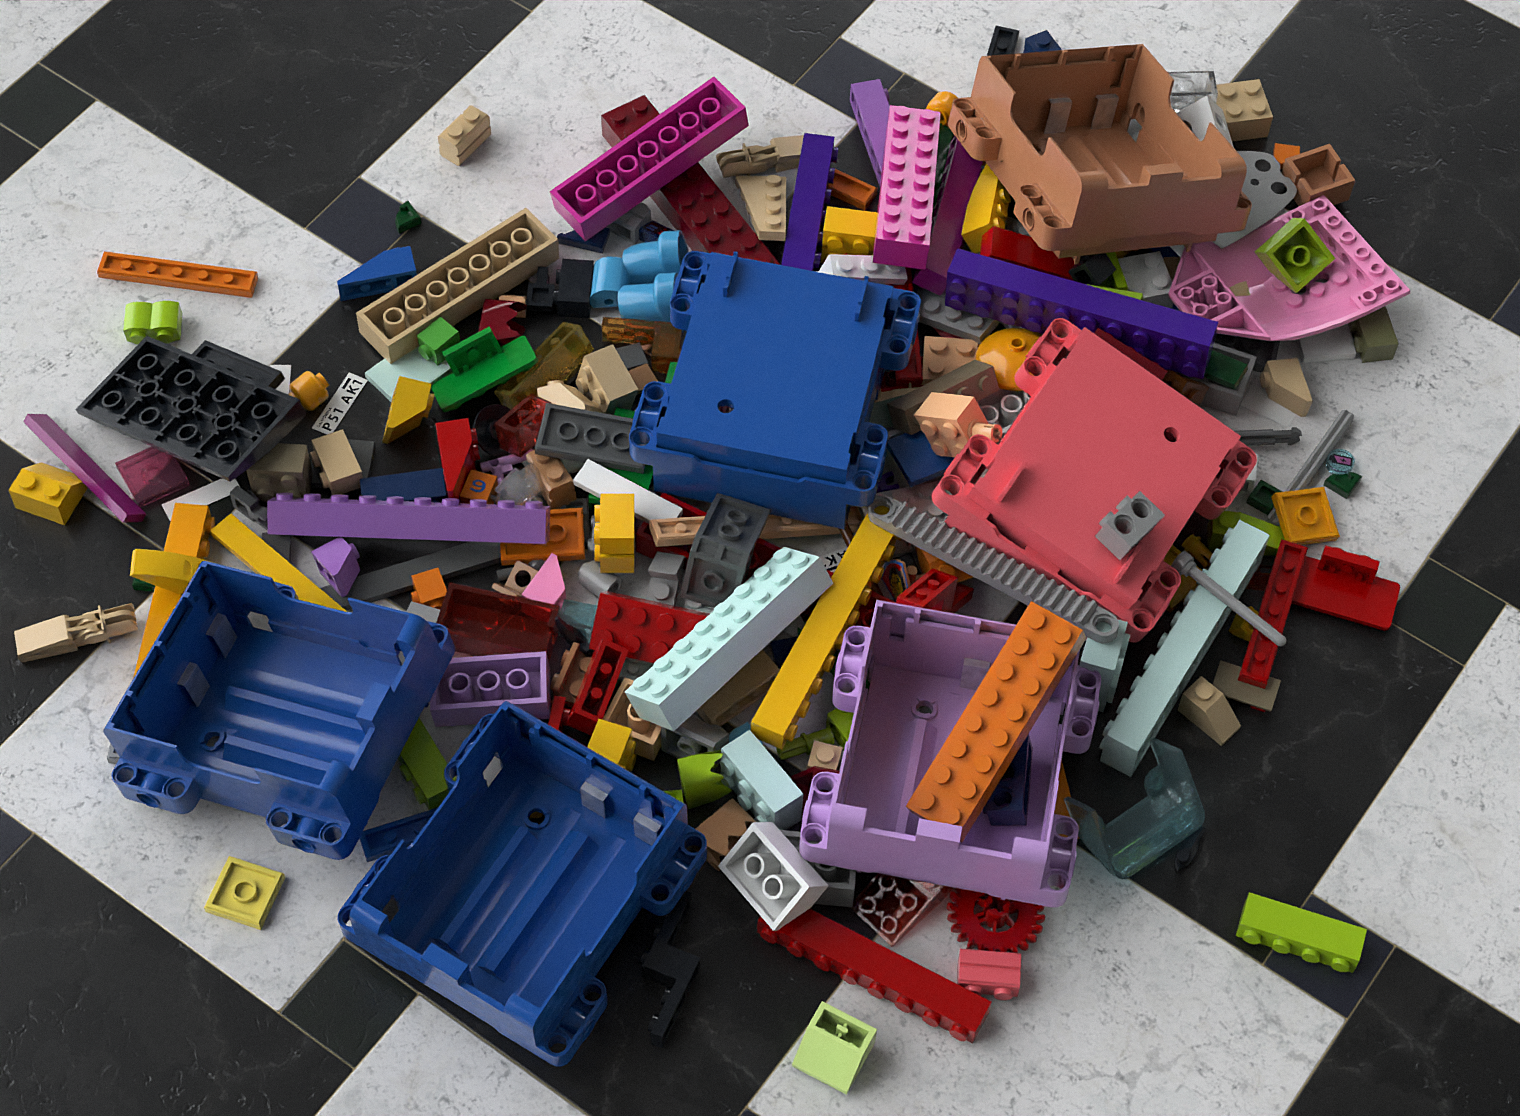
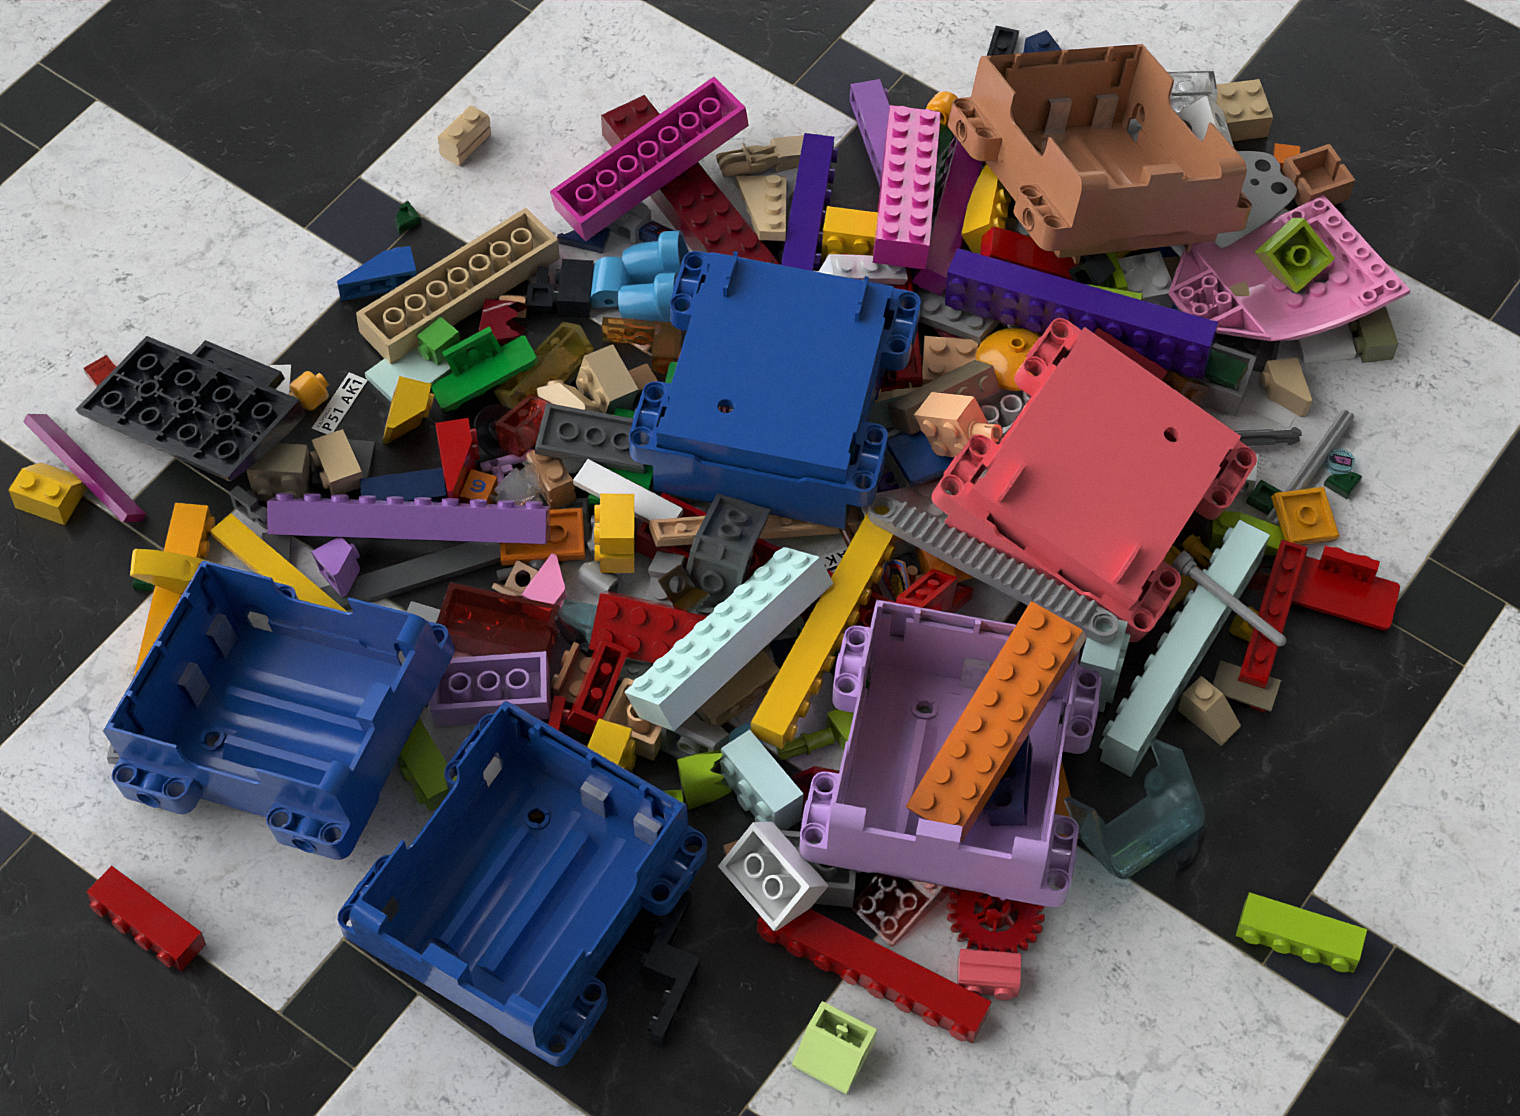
tan arm [14,603,138,662] -> none
orange tile [97,251,258,298] -> none
clear pink tile [115,447,190,508] -> none
lime brick [123,301,183,344] -> none
white sticker [162,478,240,521] -> none
light yellow tile [204,856,285,930] -> none
blue tile [359,807,438,862] -> none
orange brick [410,568,451,612] -> none
dark grey tile [616,342,648,371] -> none
medium nougat piece [691,798,756,871] -> none
tan brick [807,740,843,771] -> none
orange tile [828,169,878,211] -> none
light grey brick [1095,491,1165,560] -> none
none -> clear red tile [83,355,116,388]
none -> red brick [87,865,206,972]
none -> dark brown bracket [658,565,710,613]

